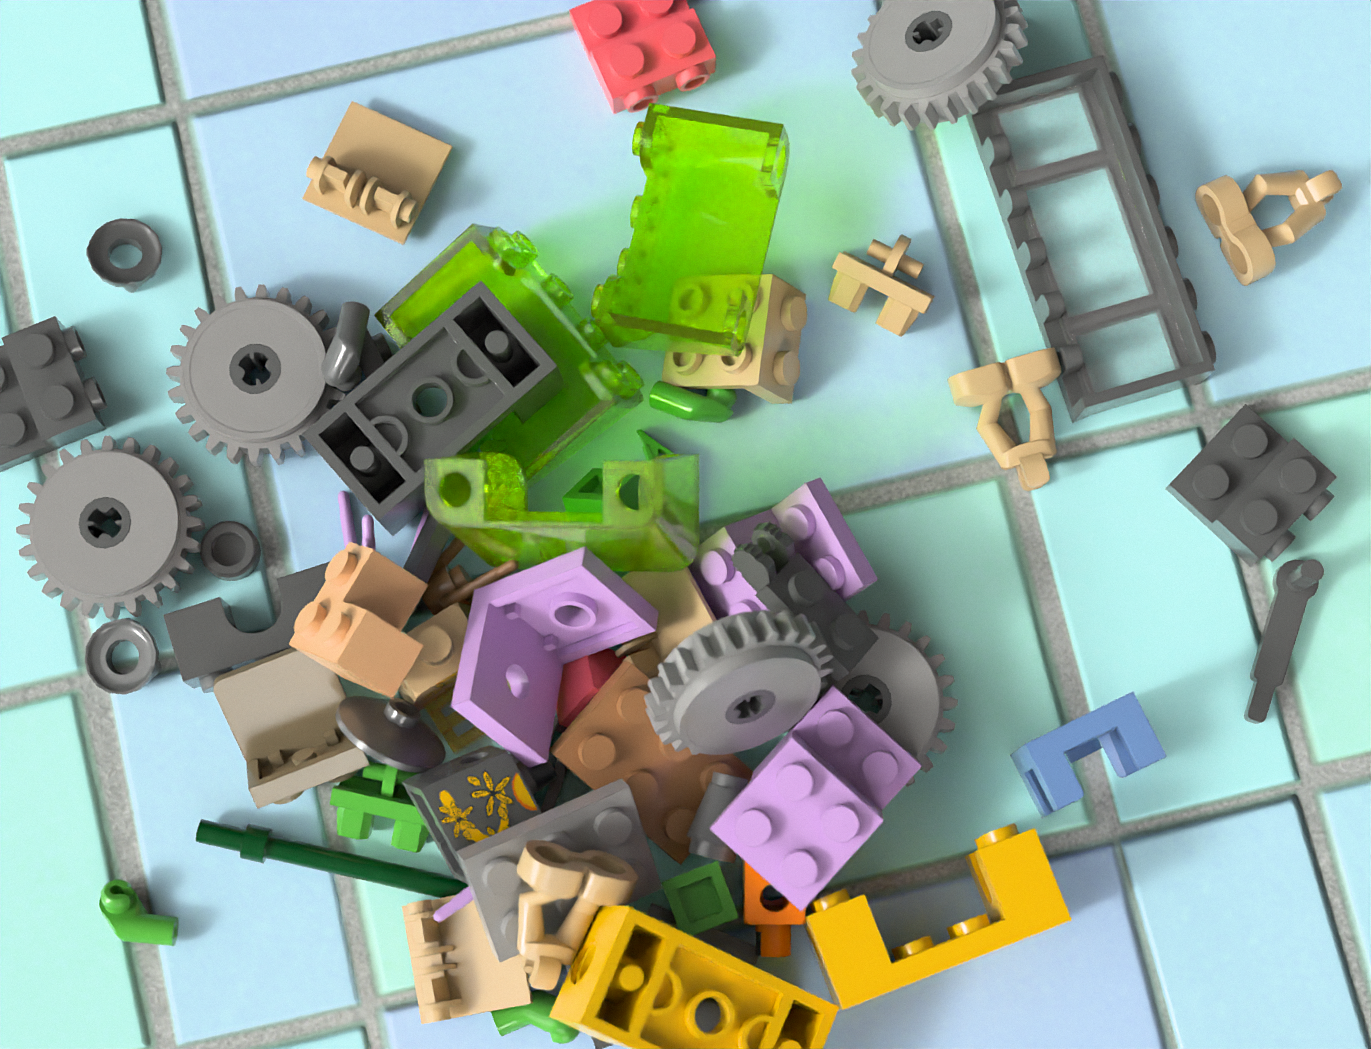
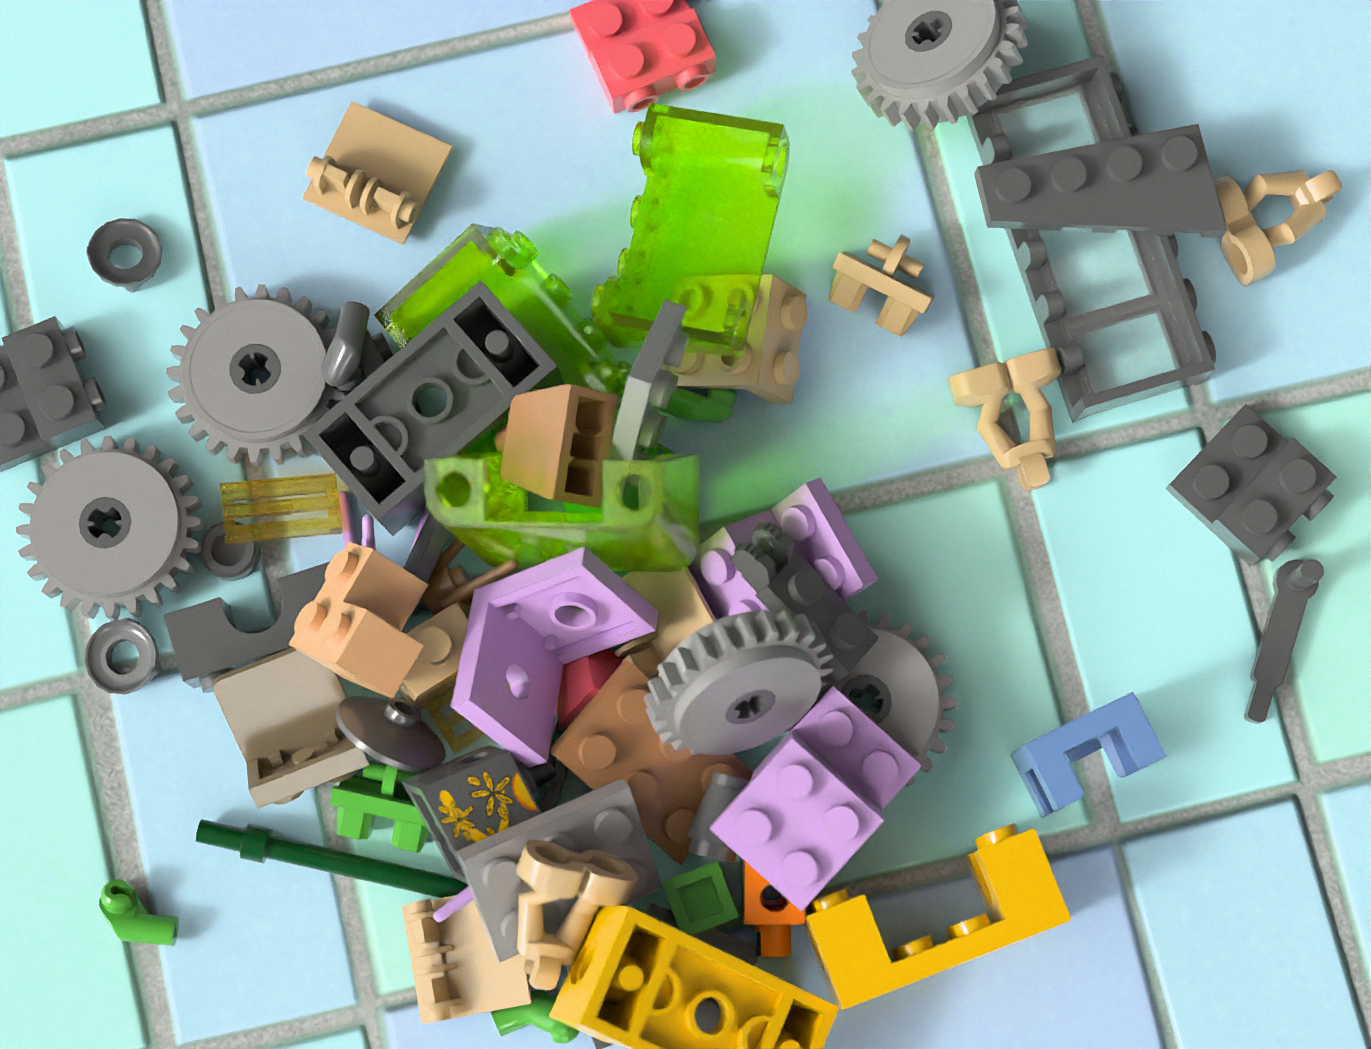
none -> clear yellow tile [220,473,343,544]
none -> medium nougat torso [495,384,619,508]
none -> light grey plate [602,300,690,507]
none -> dark grey wing [974,124,1227,238]

